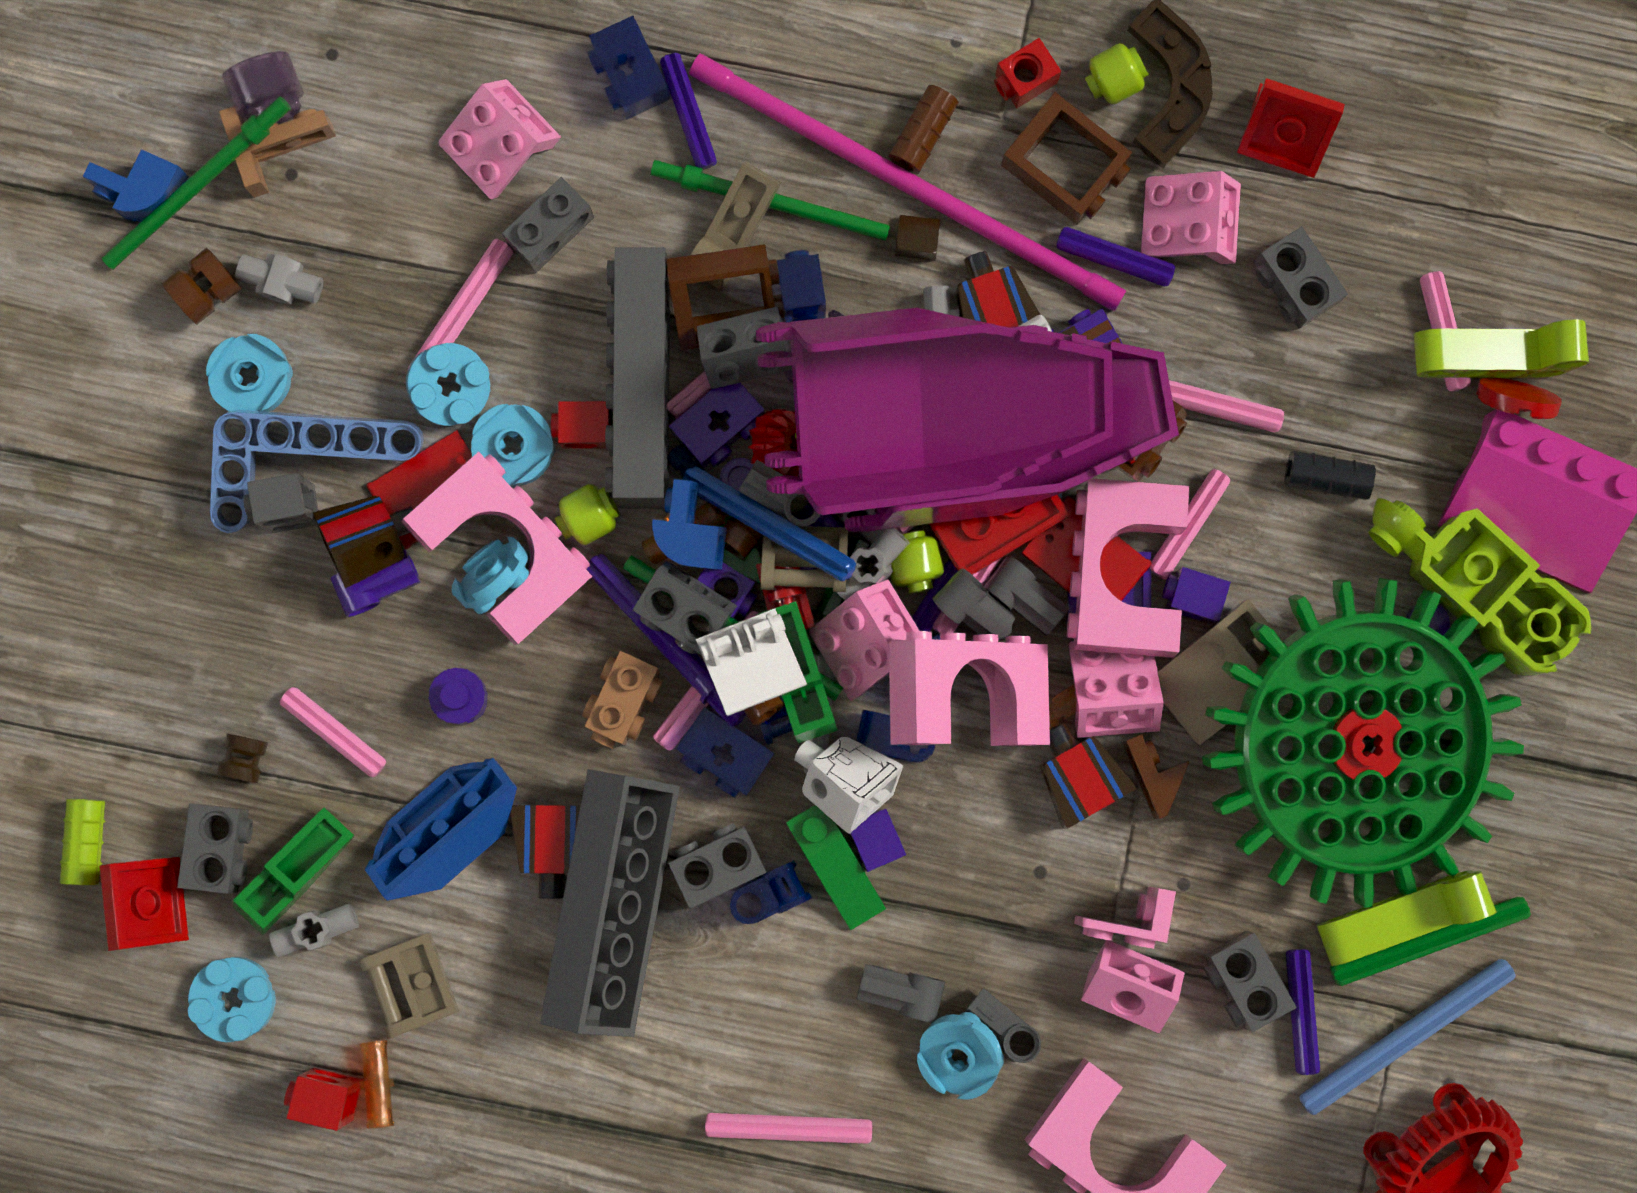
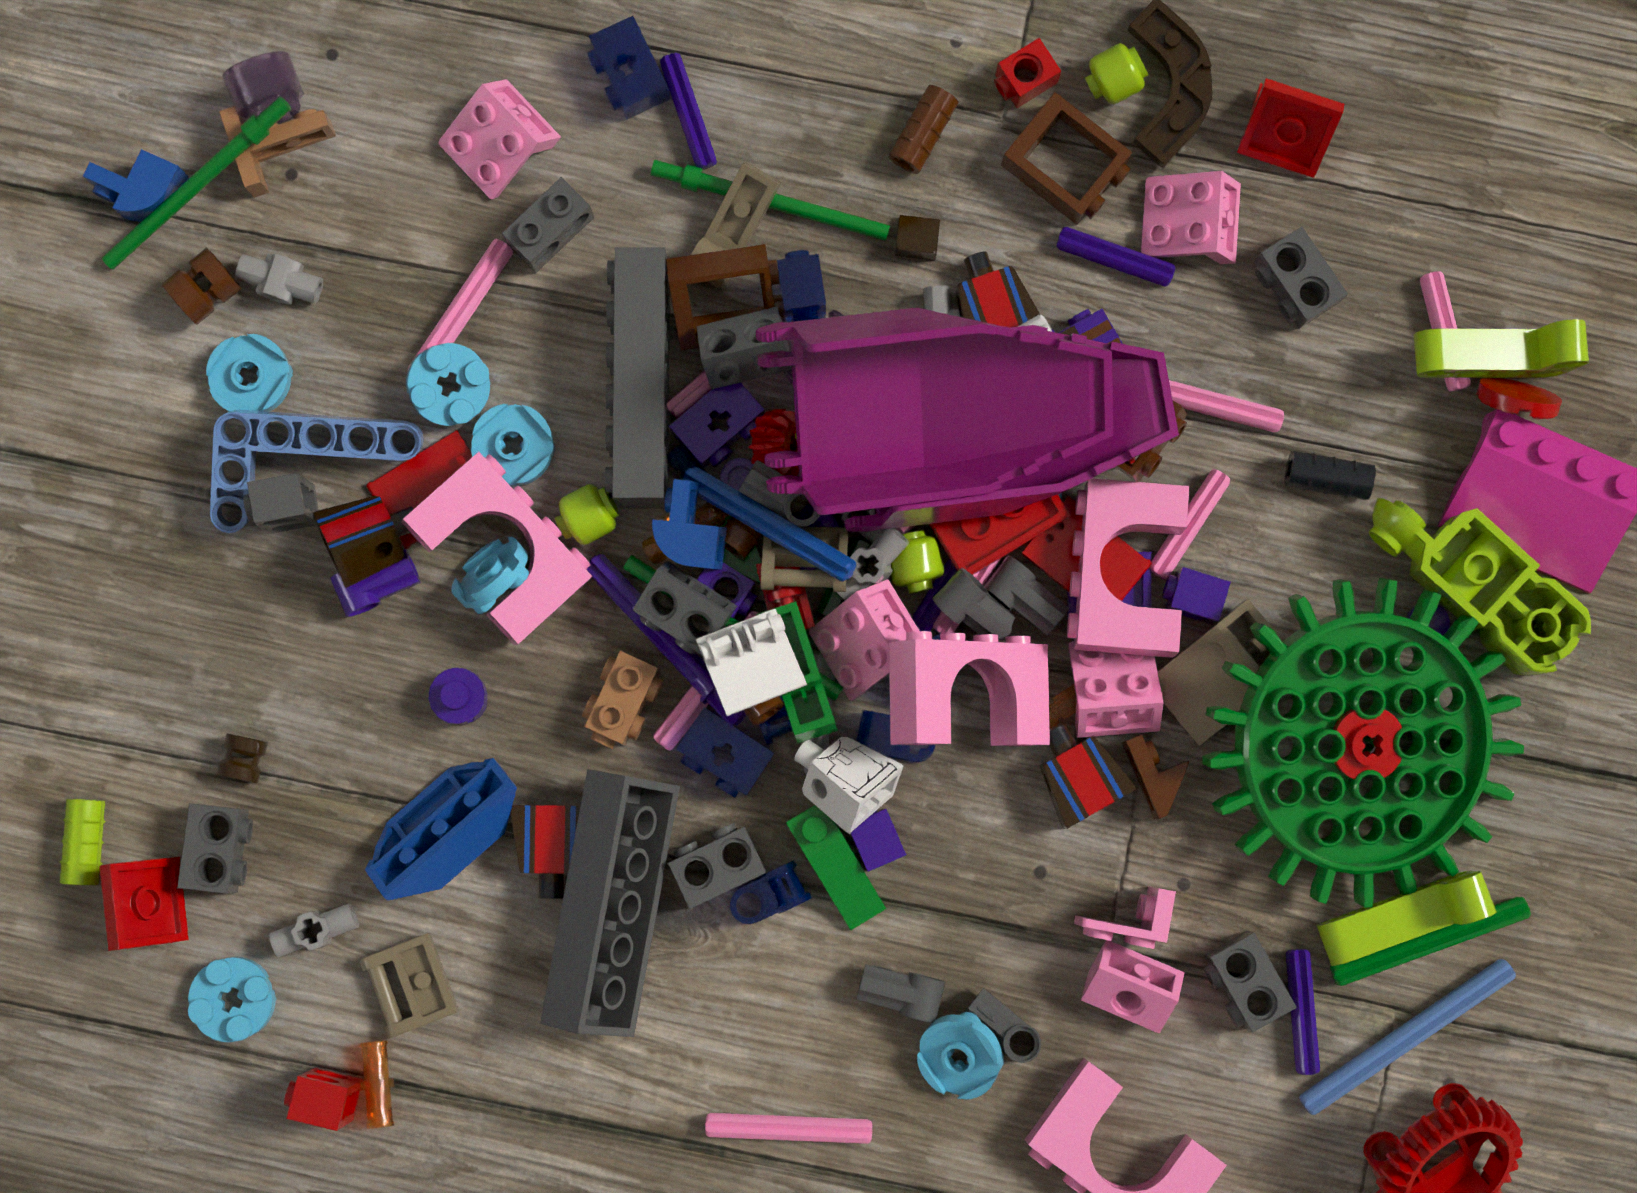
green slope [233,807,354,935] -> none
bright pink axle [280,687,386,777] -> none
red brick [551,401,612,449] -> none
dark pink piece [689,53,1127,312] -> none

